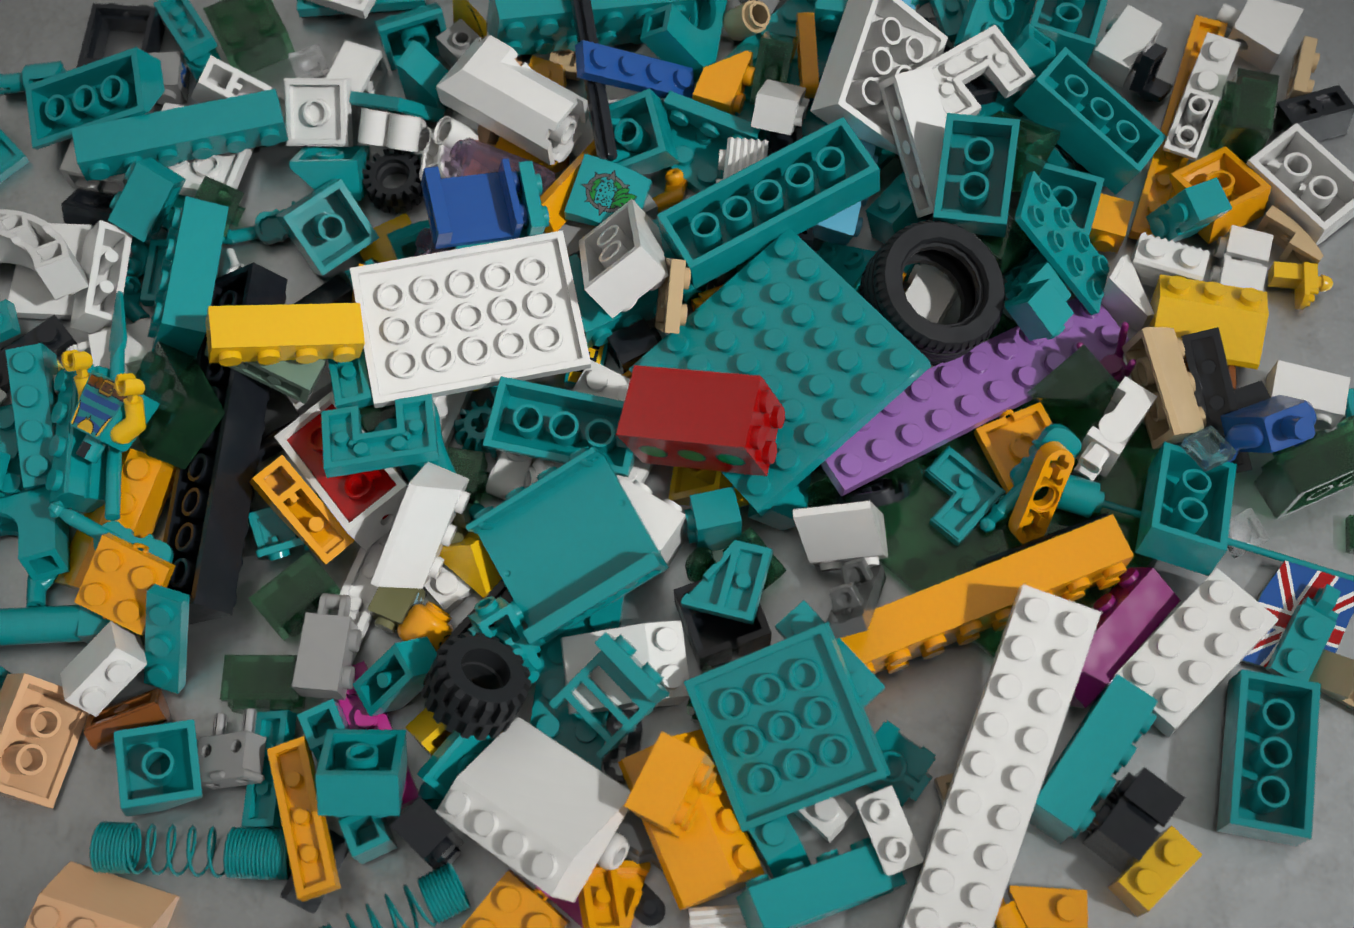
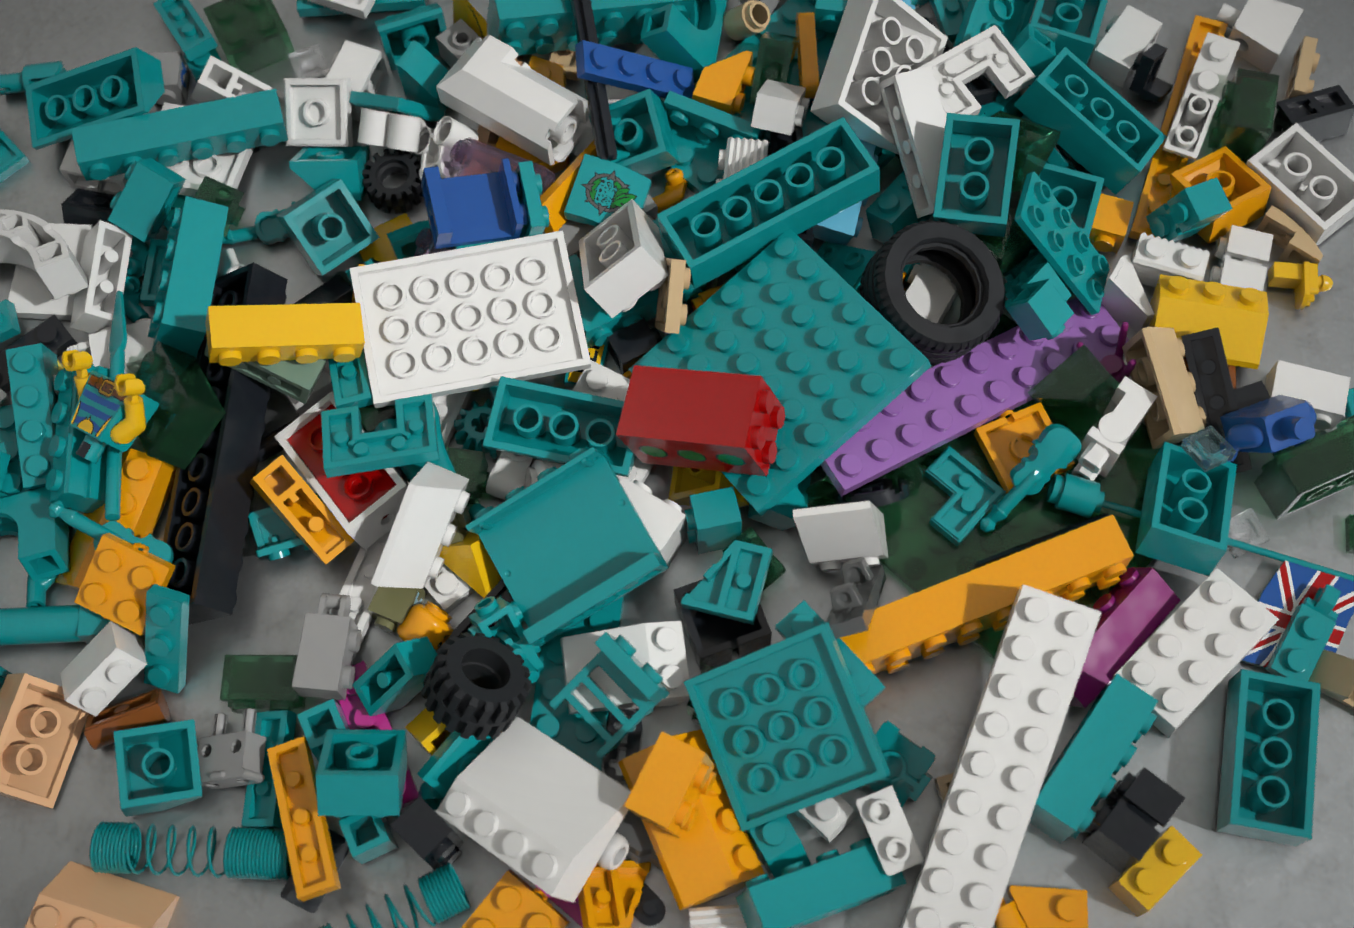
black window [76,3,166,68] -> none
clear green brick [249,551,341,641] -> none
clear green plate [685,547,717,583] -> none
light orange beam [1008,441,1074,544] -> none

